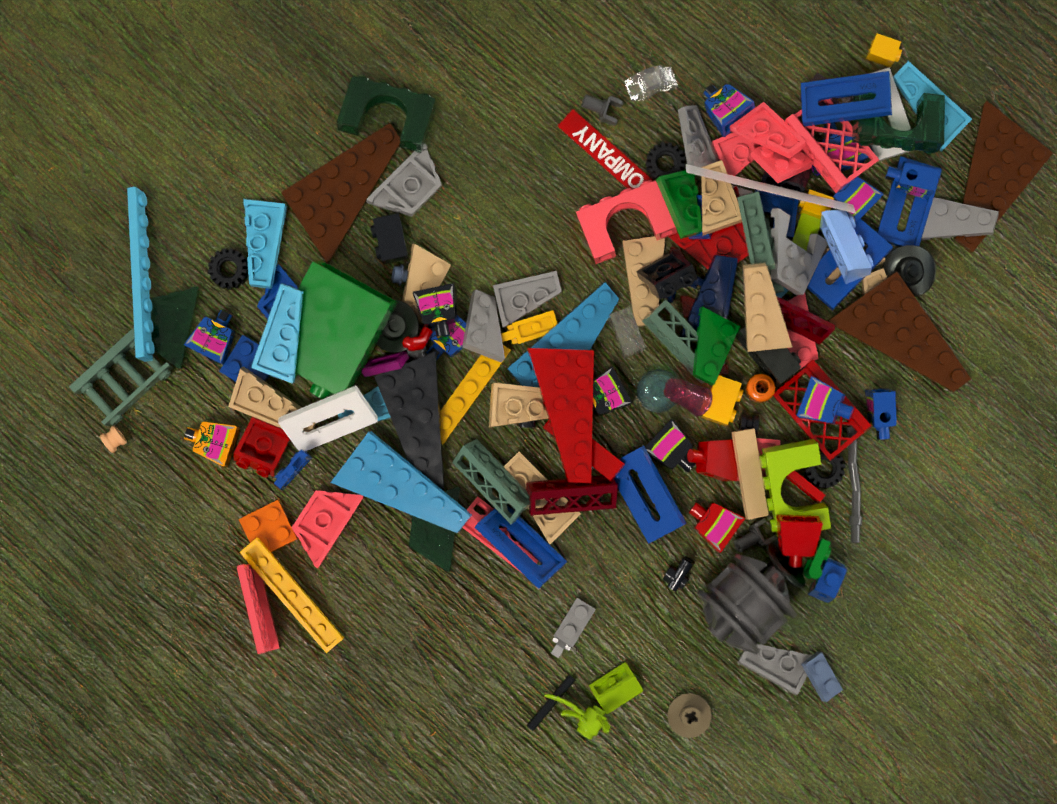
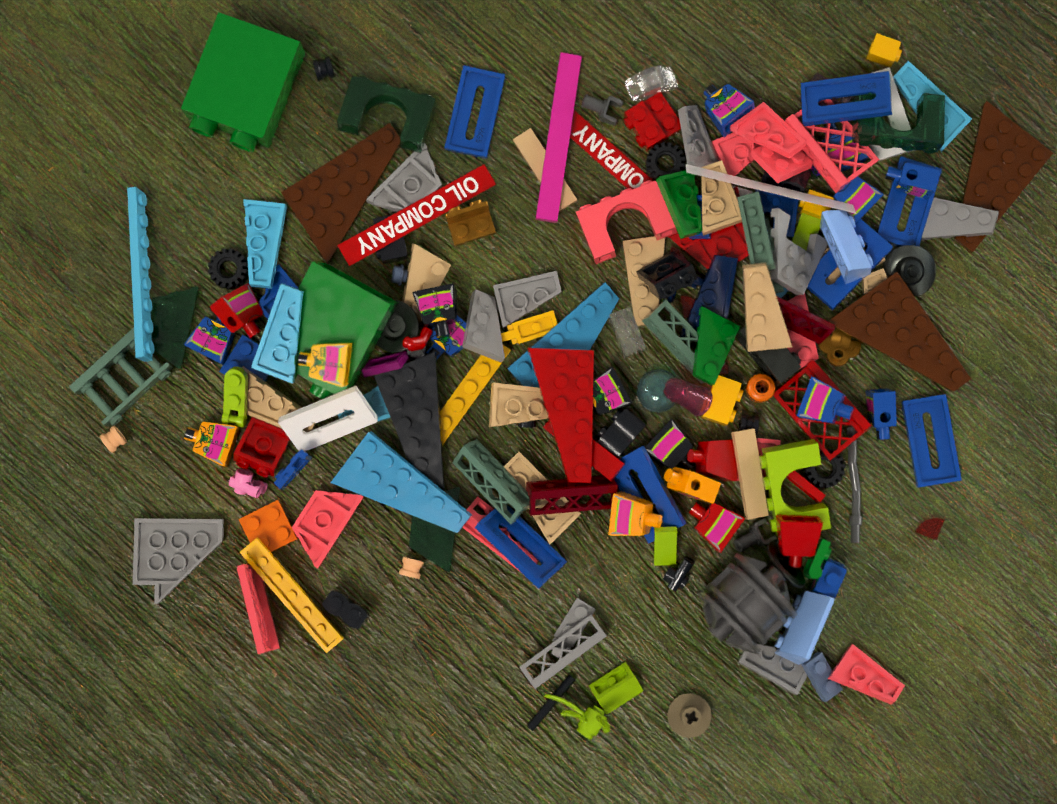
none -> light grey wing [133,518,224,604]
none -> green brick [181,12,306,153]
none -> red torso [209,283,263,338]
none -> lime plate [222,366,248,428]
none -> bright pink plate [229,468,268,498]
none -> torso [298,343,352,387]
none -> black wheel [312,56,335,82]
none -> black brick [322,591,370,629]
none -> red sticker [337,164,496,266]
none -> light nougat wheel [399,557,424,579]
none -> blue piece [444,65,506,159]
none -> pearl gold bracket [445,200,496,247]
none -> tan tile [513,128,577,212]
none -> light grey fence [519,615,607,689]
none -> dark pink tile [535,52,582,223]
none -> black brick [597,408,646,458]
none -> light orange torso [608,492,662,536]
none -> red plate [623,92,681,152]
none -> lime tile [654,526,677,566]
none -> light orange torso [664,467,721,504]
none -> light blue slope [774,591,835,665]
none -> pearl gold plate [818,328,861,367]
none -> coral wing [828,644,905,704]
none -> blue piece [901,394,962,488]
none -> clear red tile [915,518,944,540]

